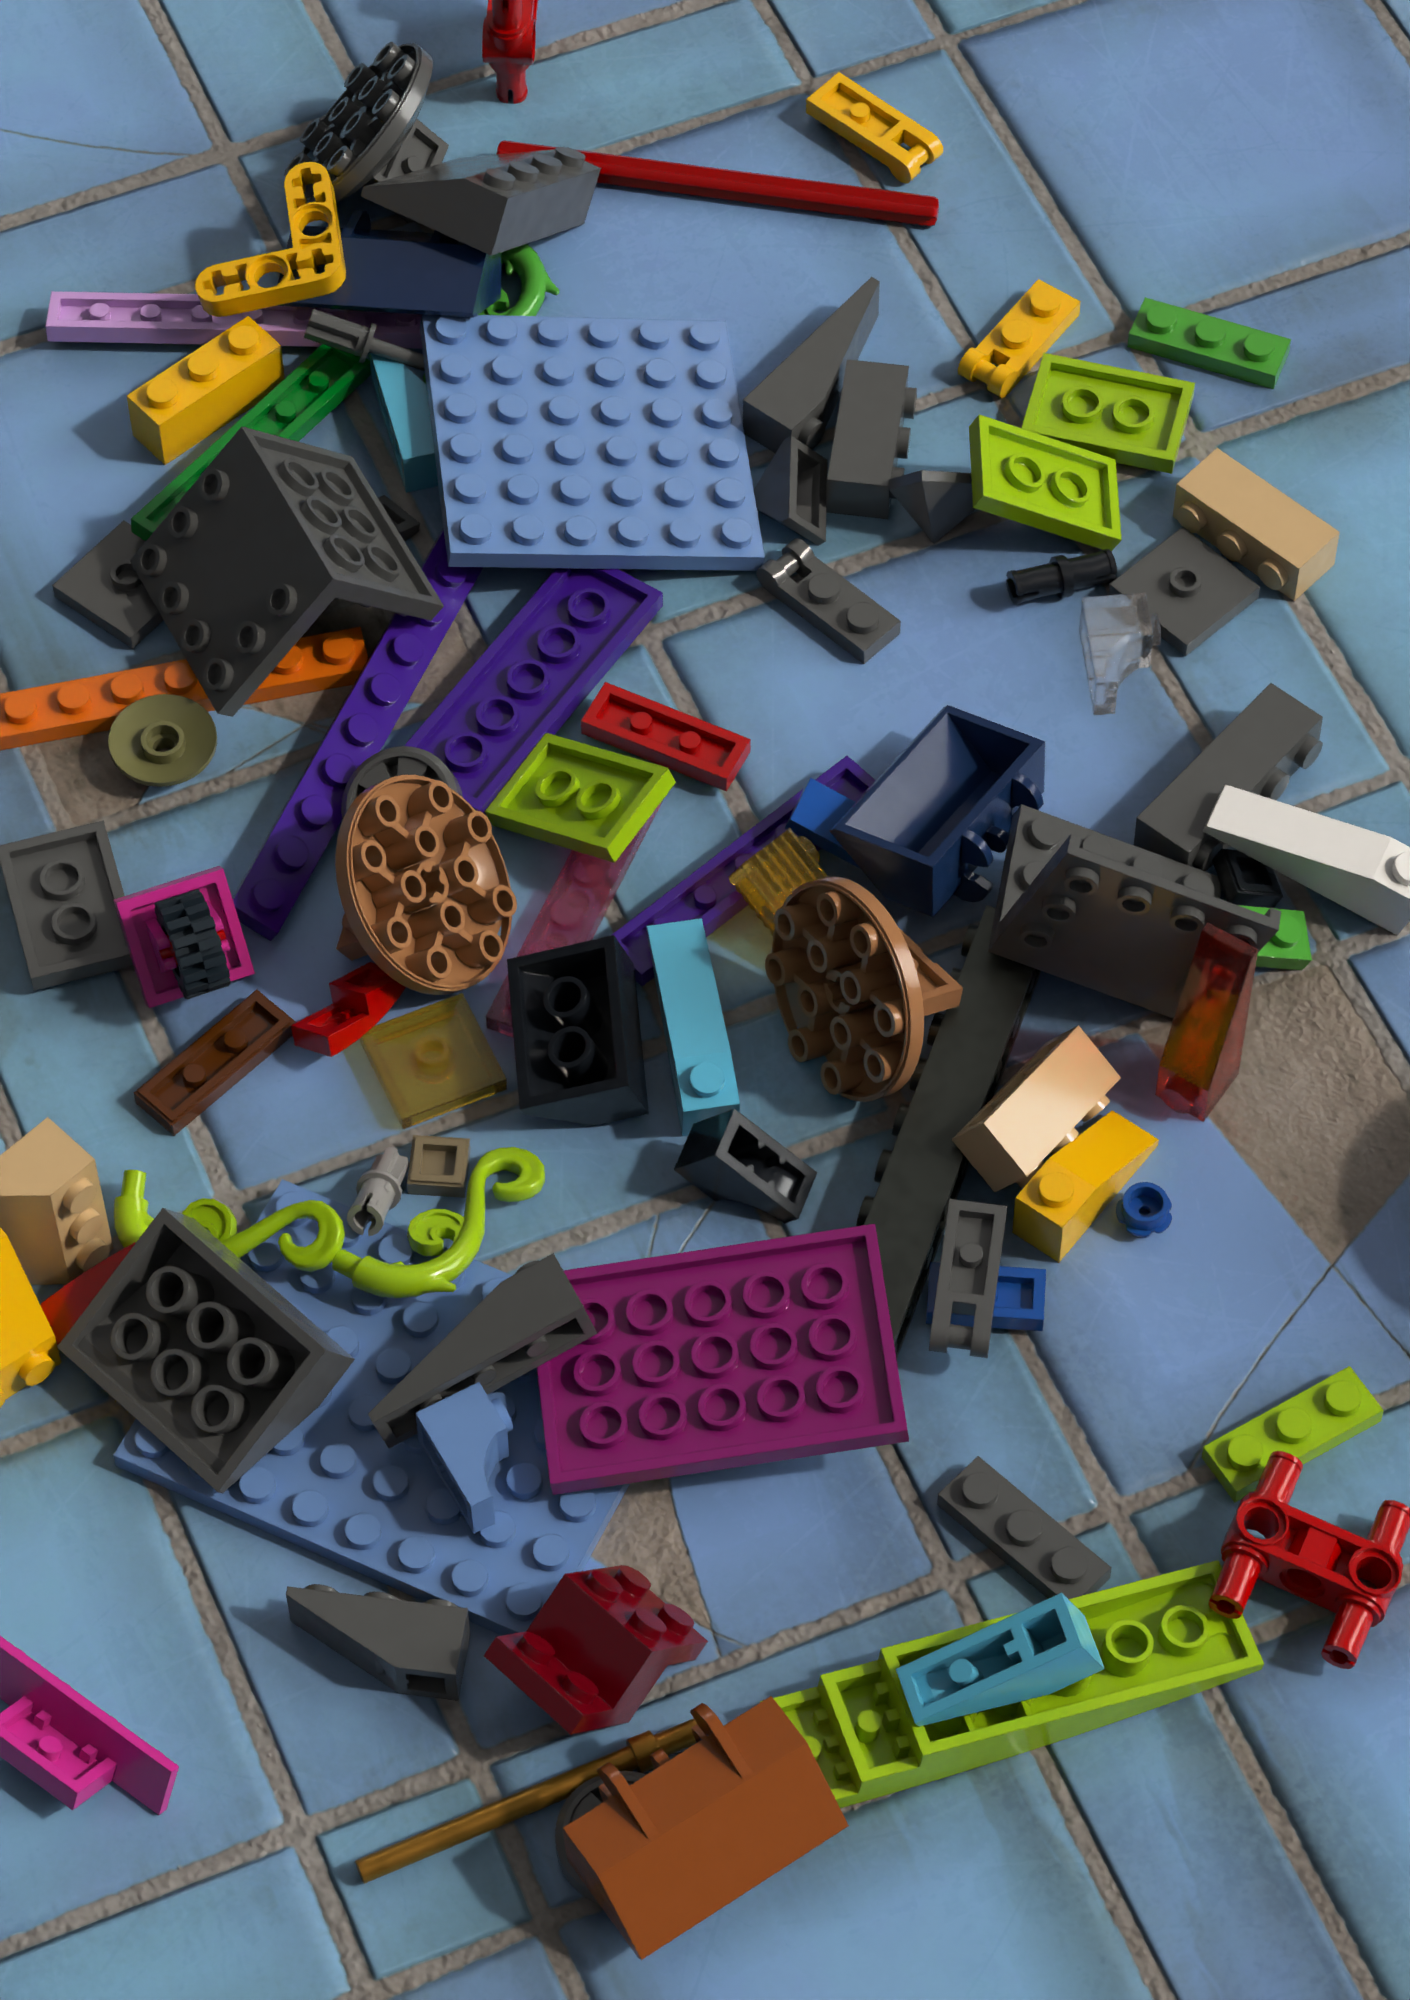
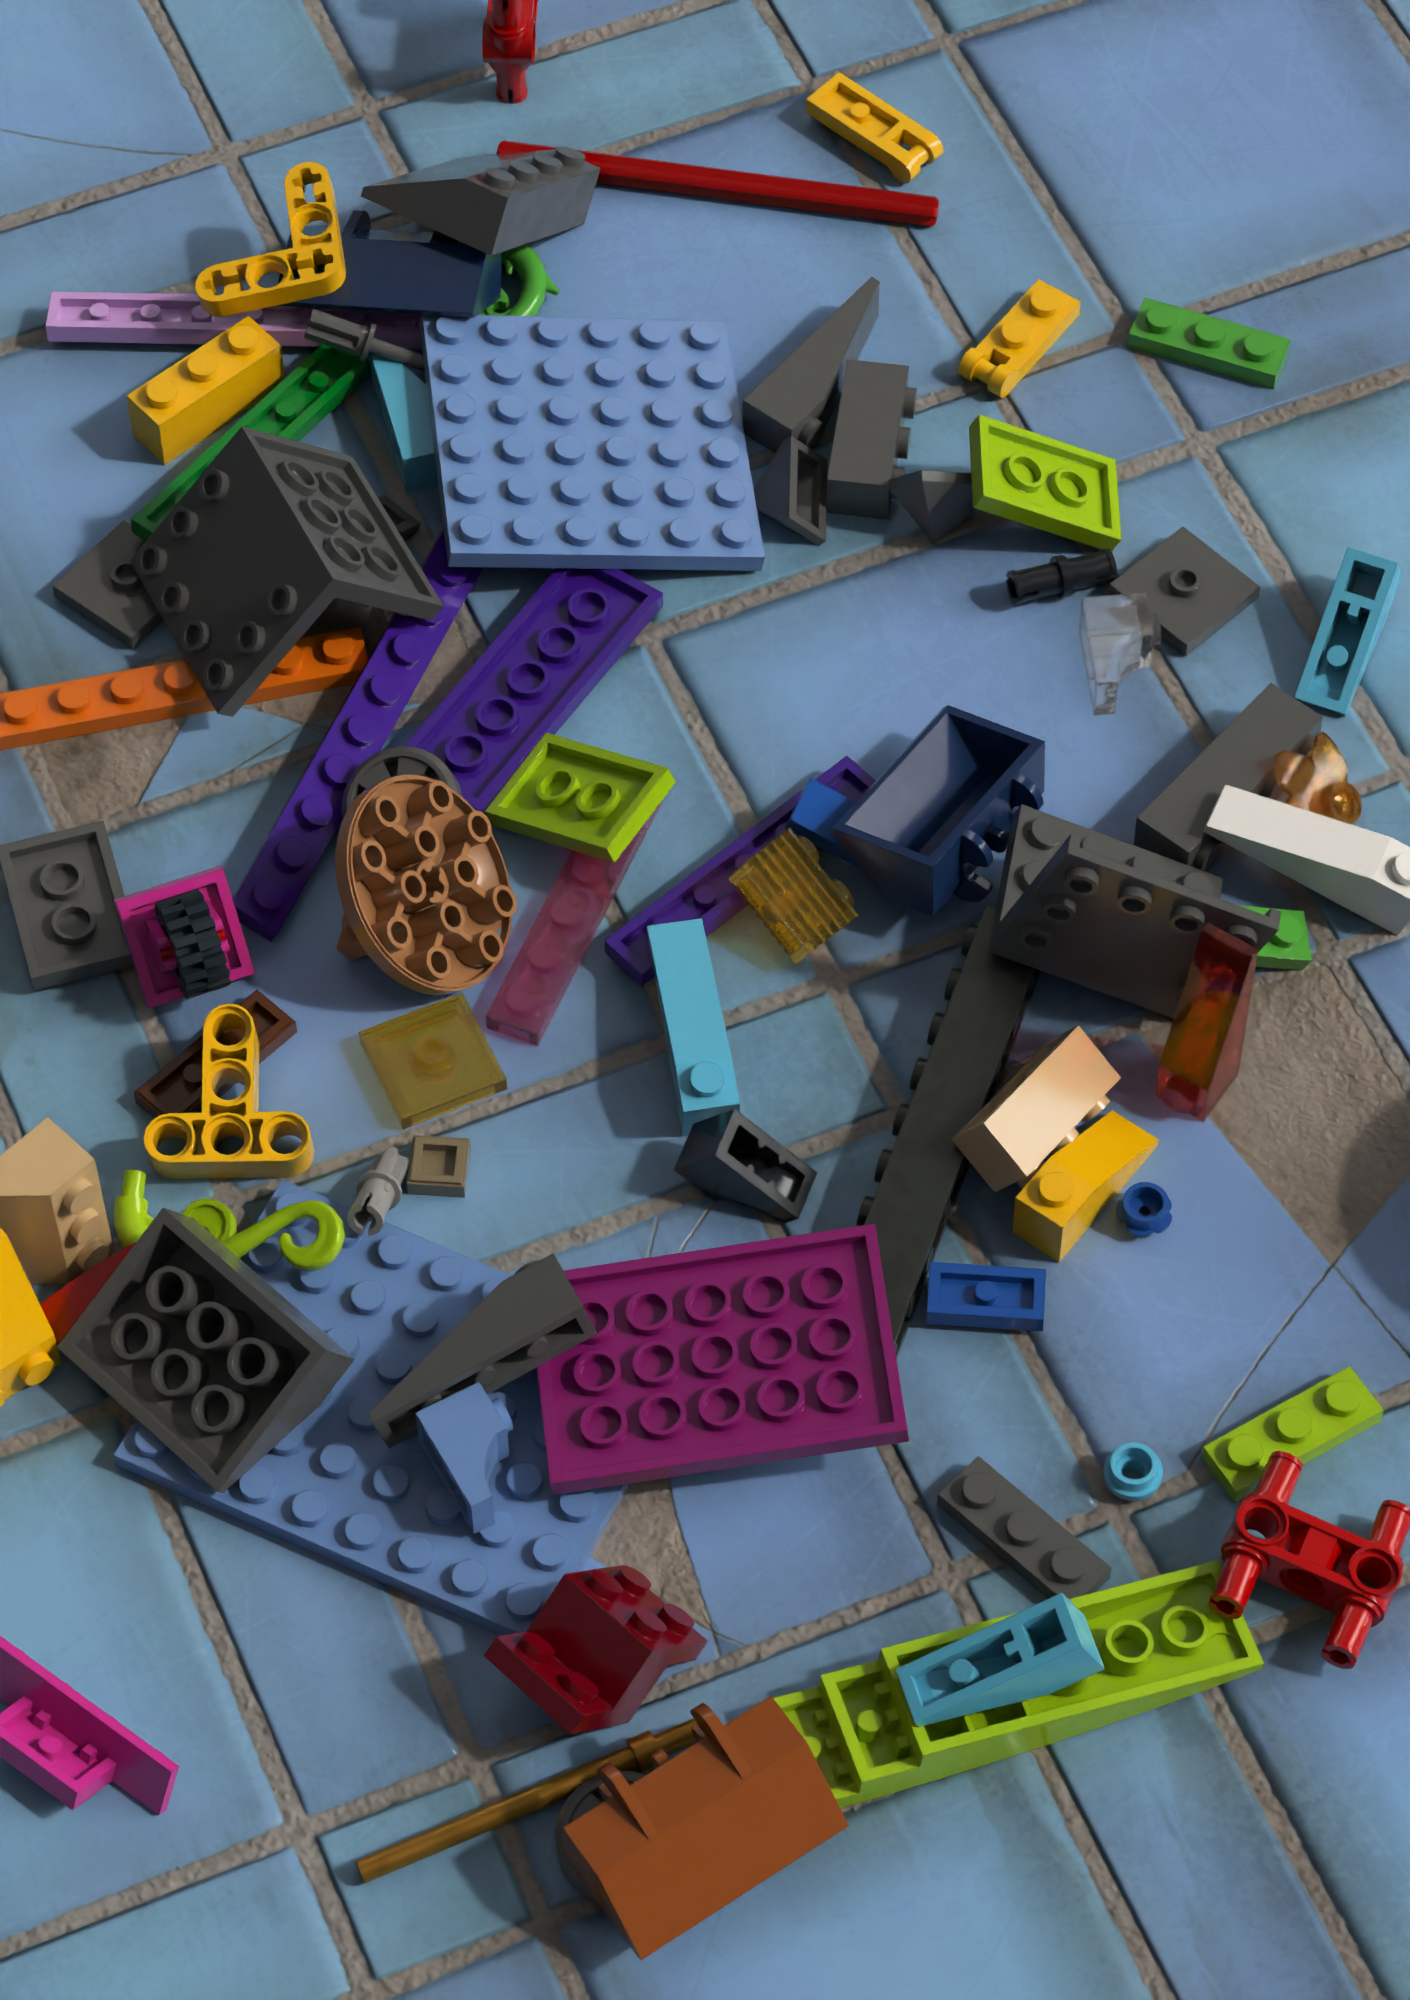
olive dish [108,694,217,787] -> none
dark grey bracket [284,42,449,223] -> none
dark grey slope [286,1584,470,1701] -> none
red slope [291,962,406,1057] -> none
lime plant [332,1147,545,1299] -> none
black slope [507,935,649,1126] -> none
red plate [581,682,751,792] -> none
dark grey plate [756,538,901,664] -> none
medium nougat bracket [765,877,963,1102] -> none
dark grey plate [929,1199,1007,1358] -> none
lime plate [1021,353,1195,474] -> none
tan brick [1173,448,1340,601] -> none
black tile [1212,849,1283,908] -> none
none -> yellow beam [144,1003,315,1179]
none -> medium azure plate [1103,1442,1163,1501]
none -> clear orange plate [1274,732,1362,825]
none -> medium azure slope [1294,547,1402,716]

